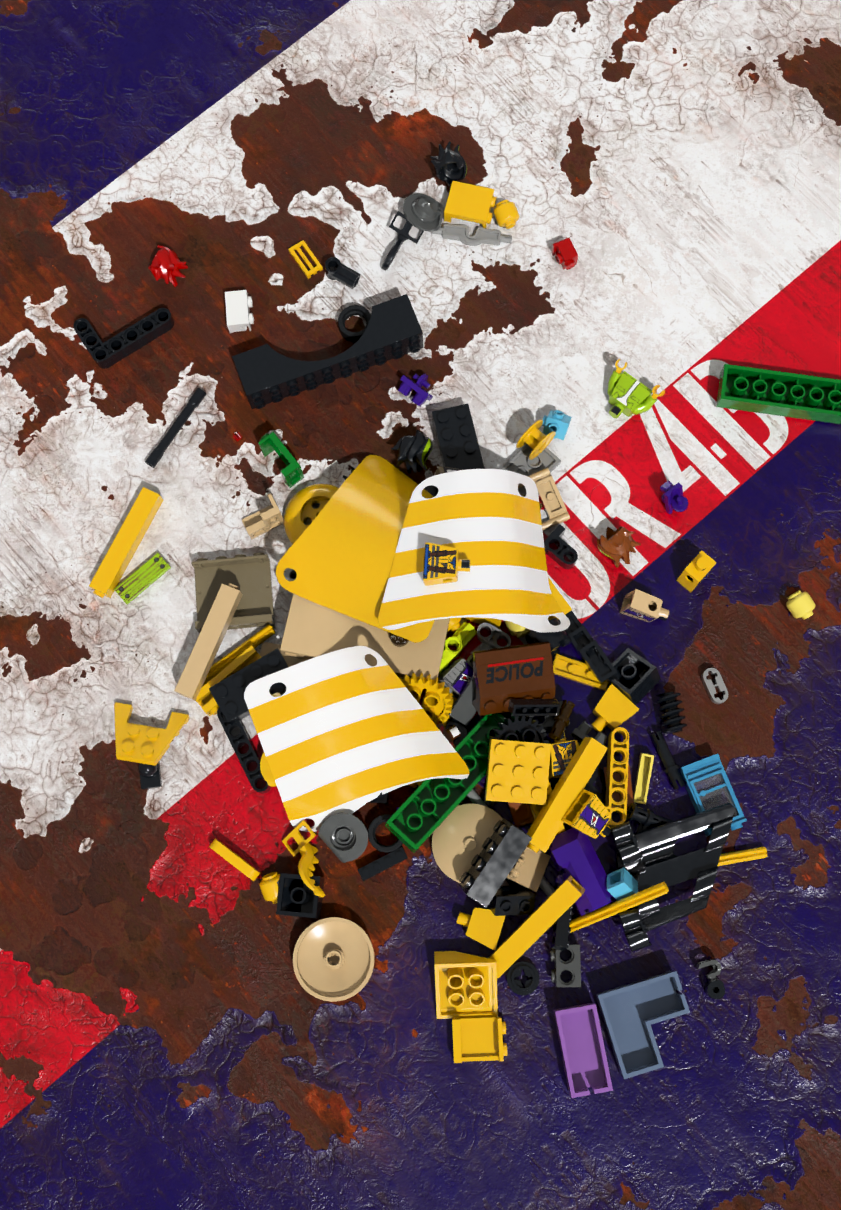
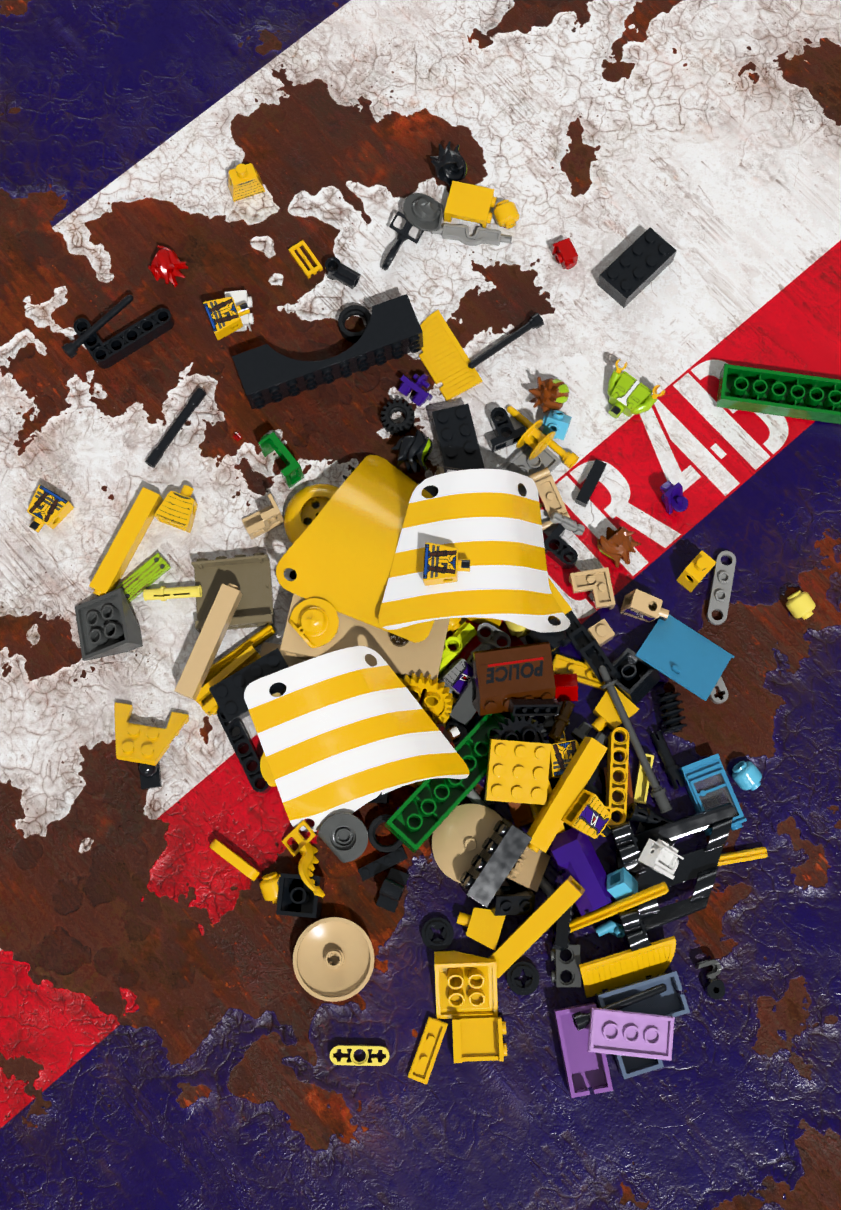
none -> torso [27,485,74,533]
none -> black piece [61,294,134,359]
none -> dark grey slope [74,588,143,661]
none -> light yellow pin [143,585,202,601]
none -> yellow torso [154,485,198,533]
none -> torso [203,297,250,340]
none -> yellow torso [228,163,265,202]
none -> yellow hat [288,598,339,648]
none -> light yellow beam [330,1045,390,1066]
none -> black tile [376,867,410,913]
none -> black tyre [381,399,415,436]
none -> yellow tile [408,1016,448,1085]
none -> yellow piece [419,310,483,401]
none -> black gear [421,917,454,951]
none -> black piece [468,312,544,369]
none -> black tile [489,407,526,453]
none -> yellow piece [507,406,579,469]
none -> dark orange hair [528,377,570,413]
none -> light grey axle [550,512,585,535]
none -> red brick [554,673,578,702]
none -> tan panel [568,567,616,610]
none -> black piece [572,983,667,1031]
none -> black piece [575,459,607,508]
none -> yellow piece [579,936,676,998]
none -> tan brick [587,619,615,647]
none -> lavender tile [587,1007,675,1061]
none -> medium azure arm [594,920,625,938]
none -> black brick [598,228,677,308]
none -> dark grey bar [598,665,673,813]
none -> dark azure piece [635,614,734,701]
none -> white hinge [638,838,684,880]
none -> light grey plate [706,551,736,626]
none -> medium azure head [732,761,762,791]

